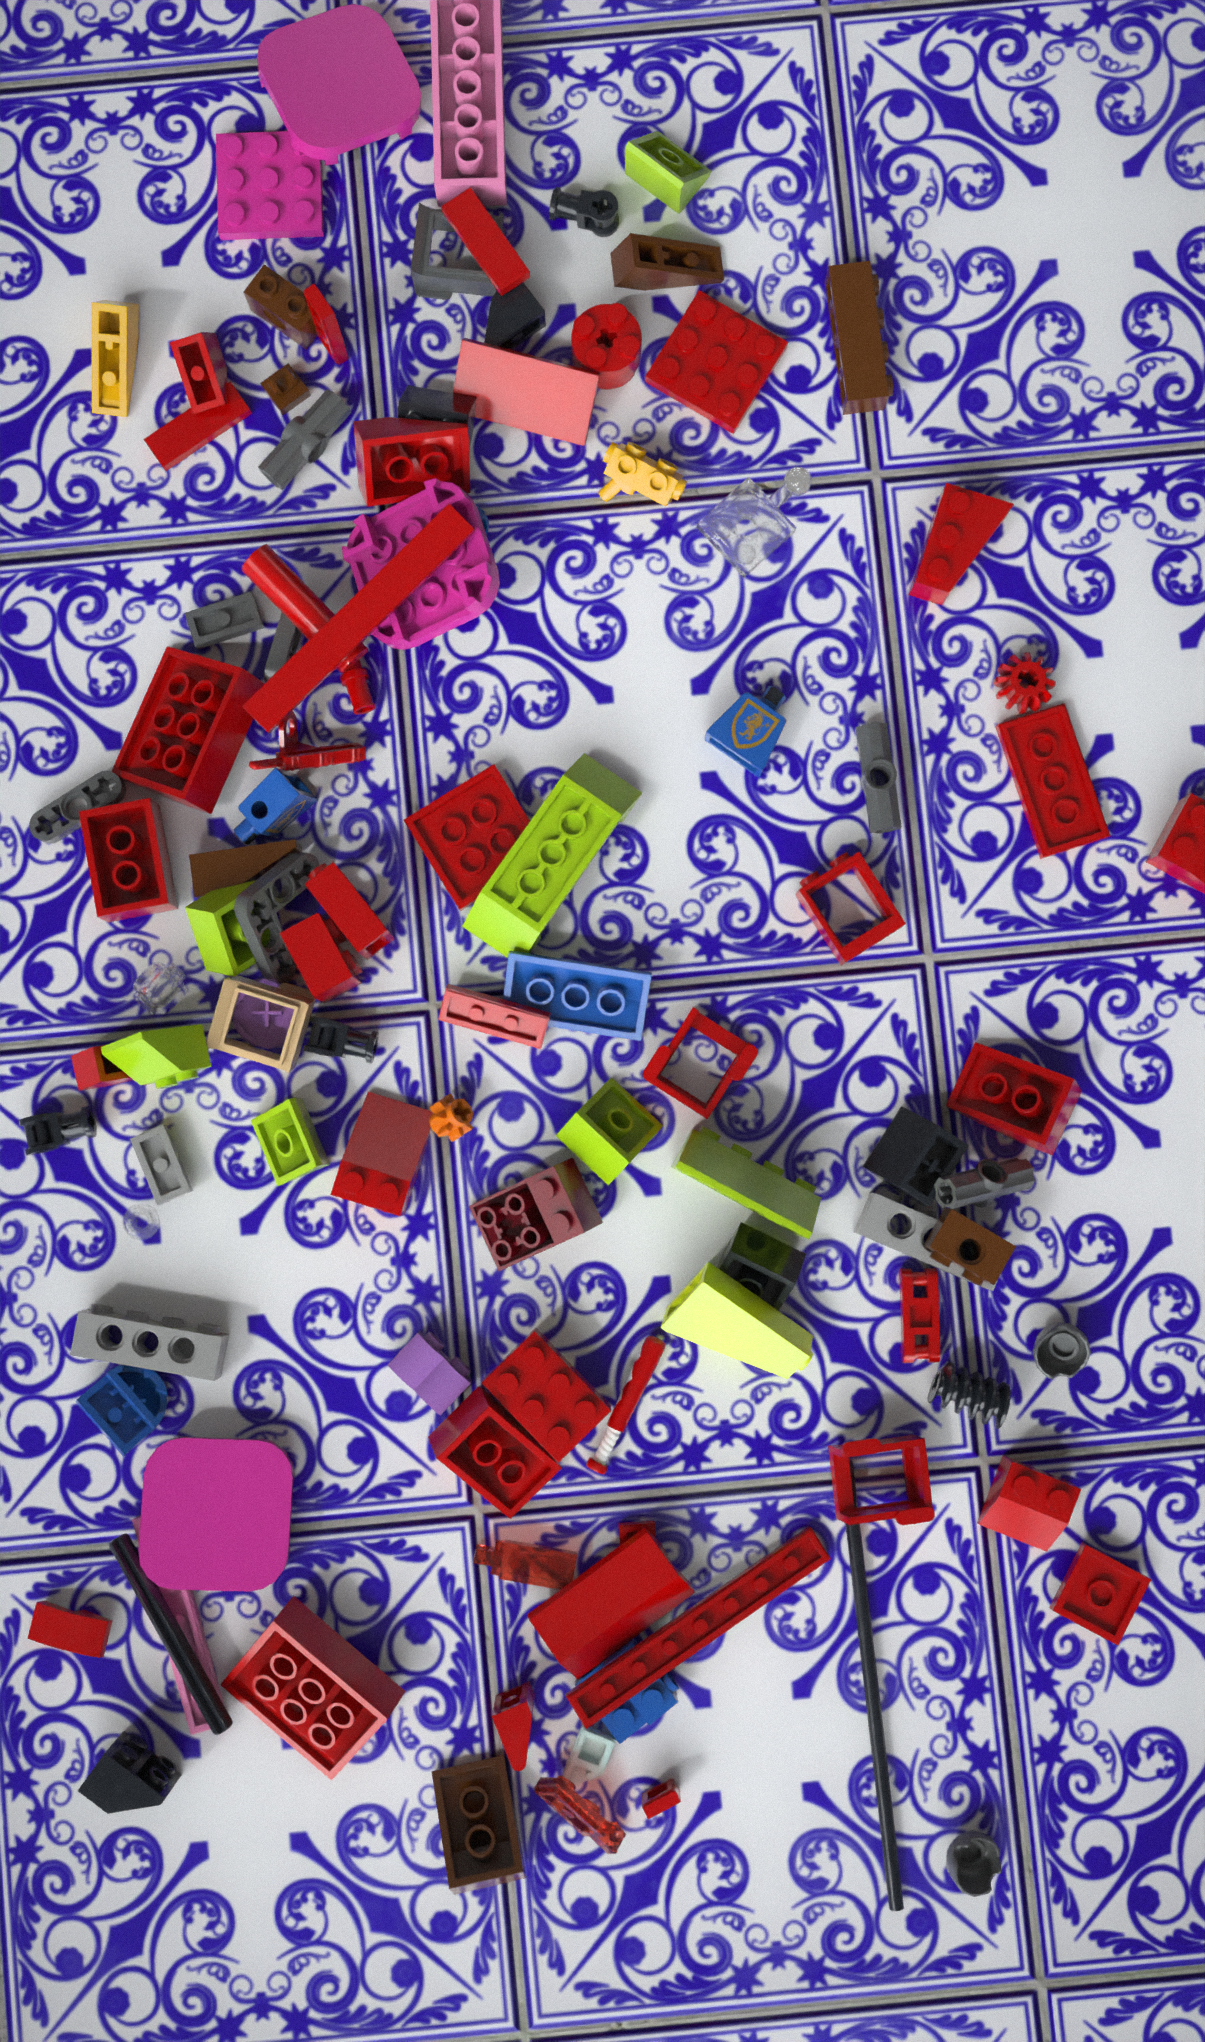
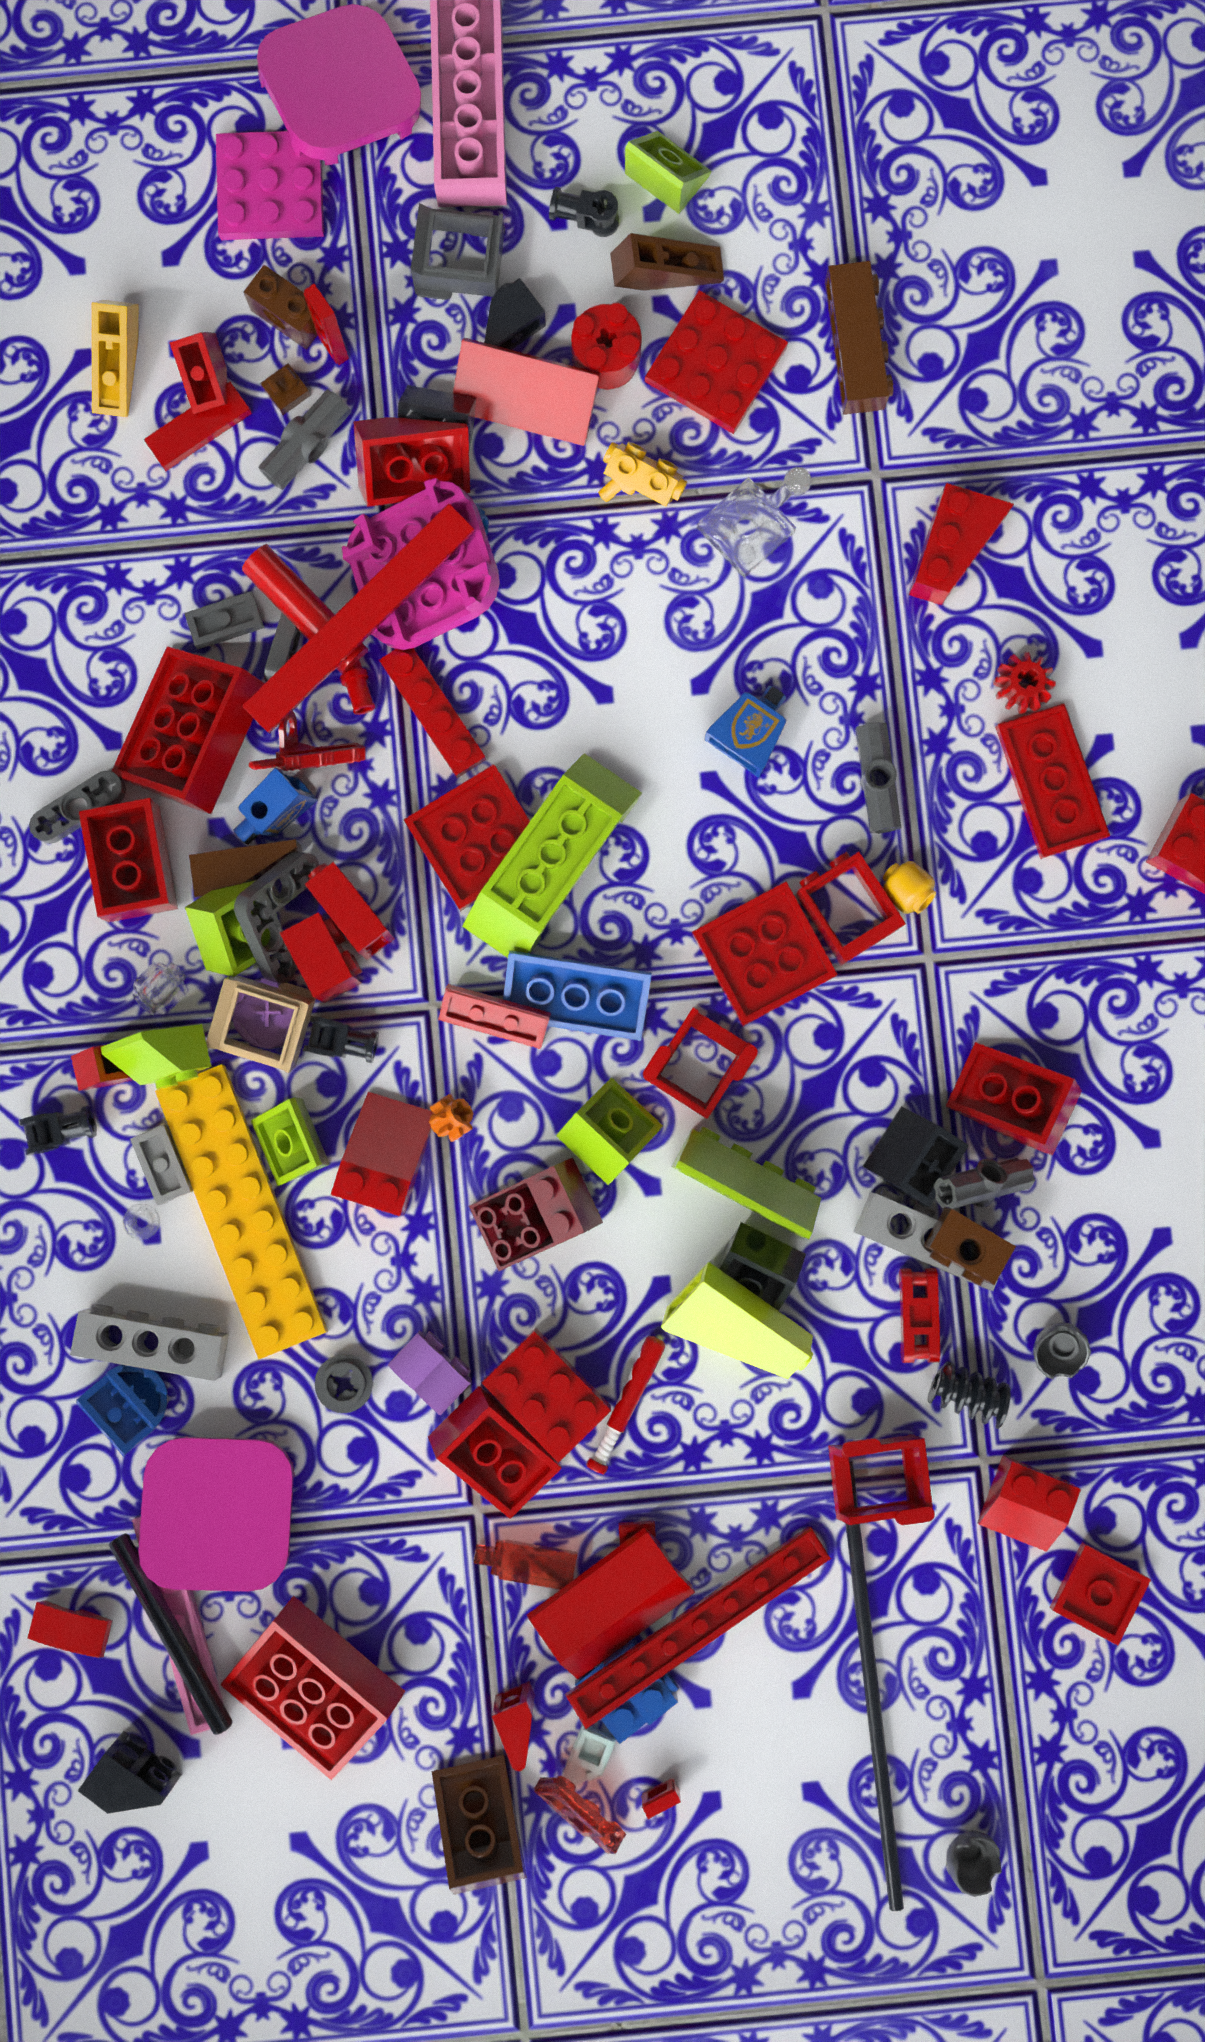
red tile [441,187,530,296] -> none
none -> yellow plate [155,1064,328,1360]
none -> dark grey gear [315,1354,374,1413]
none -> red plate [379,648,486,778]
none -> red plate [692,881,838,1027]
none -> yellow head [883,861,936,914]

